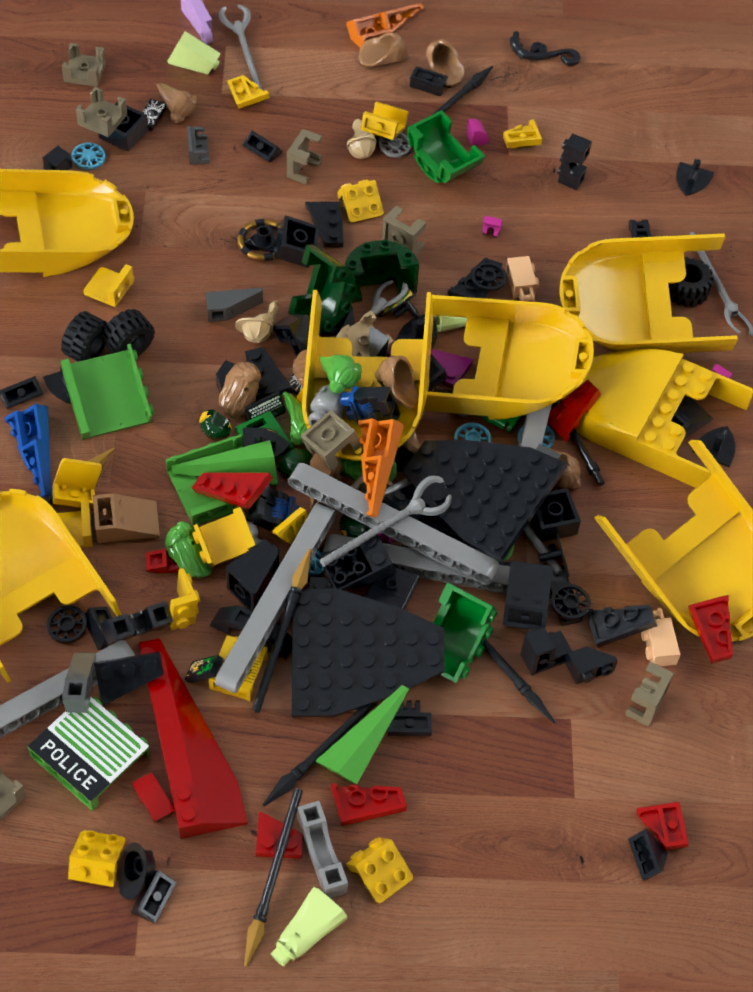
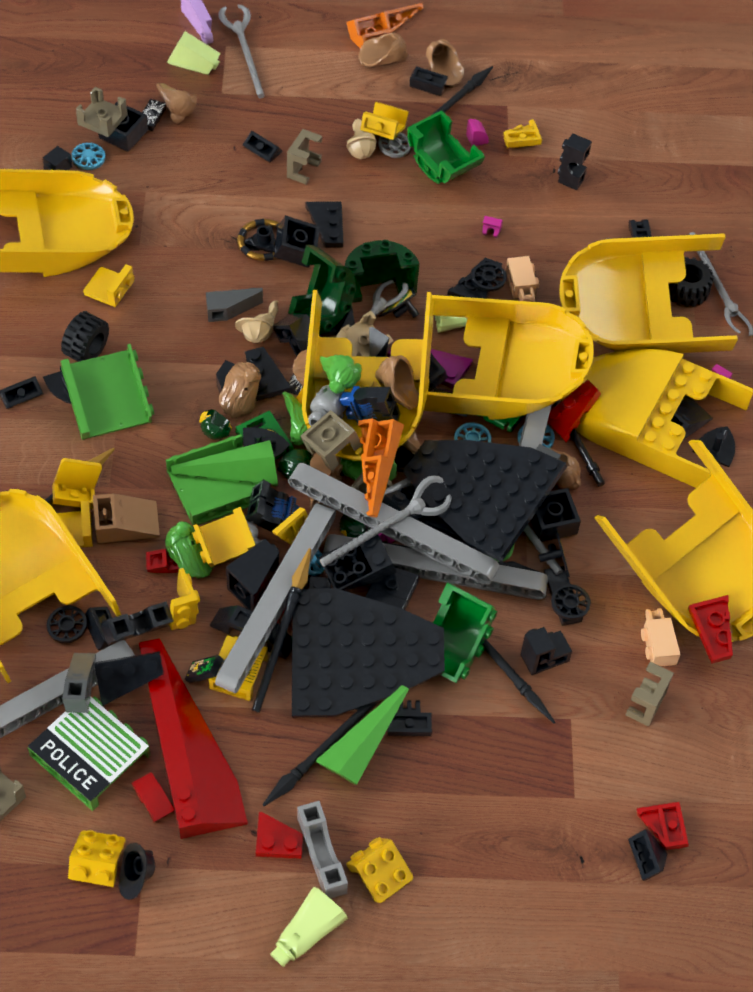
blue wedge [4,404,51,498] -> none
dark tan panel [62,43,106,87] -> none
black tyre [101,309,155,356] -> none
black slope [131,870,177,923] -> none
dark grey hinge [187,126,209,164] -> none
red wing [191,473,273,509] -> none
yellow wing [227,75,270,109] -> none
black piece [244,788,303,967] -> none
slope [245,391,286,428] -> none
red wing [330,783,407,826] -> none
yellow bracket [337,179,384,223] -> none
dark tan panel [382,206,426,256] -> none
black shield [396,314,437,349] -> none
black slope [503,561,553,629] -> none
black plant [510,31,581,66] -> none
black slope [565,646,618,684] -> none
black wing [587,605,657,648] -> none
black shield [676,159,714,196] -> none

